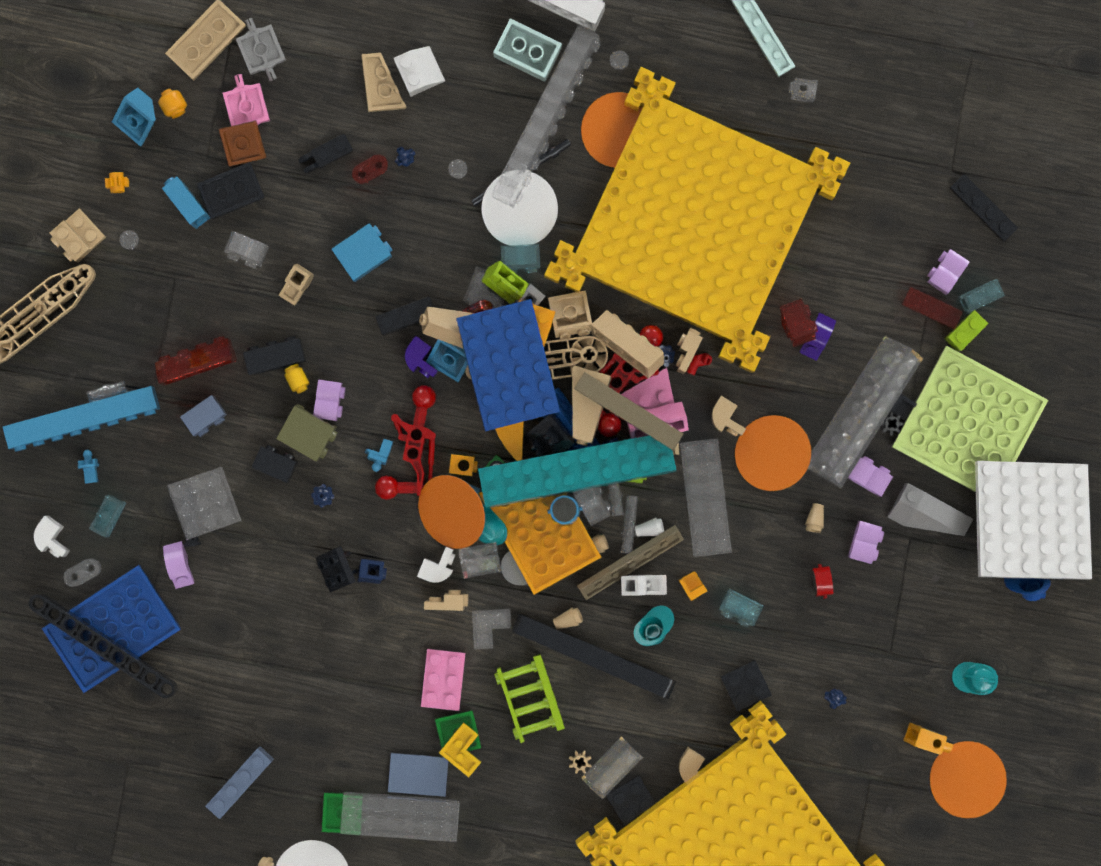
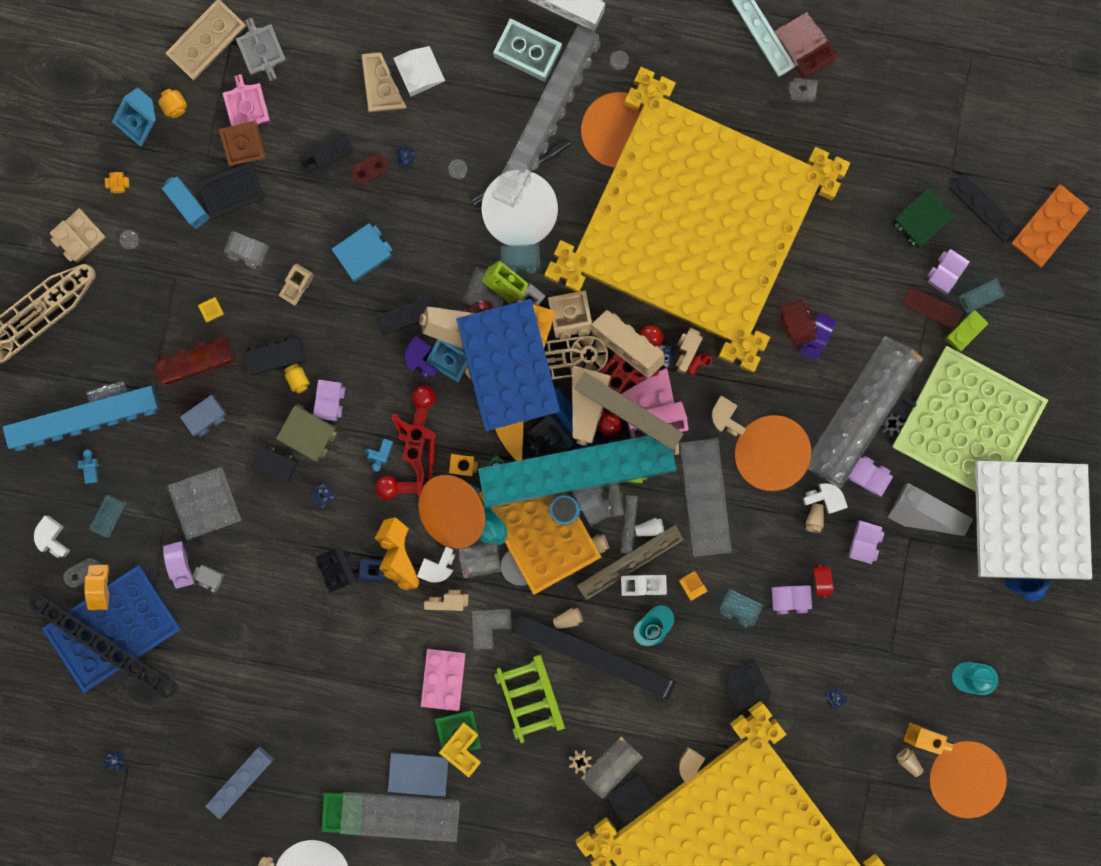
none -> light orange brick [85,565,110,610]
none -> dark blue plant [103,752,125,772]
none -> light grey brick [193,565,225,592]
none -> yellow tile [198,297,224,323]
none -> light orange arch [375,518,419,590]
none -> lavender brick [771,585,812,614]
none -> clear red slope [774,12,838,81]
none -> white brick [802,484,848,514]
none -> dark green brick [893,188,955,249]
none -> tan cone [896,748,924,777]
none -> orange plate [1011,184,1090,268]

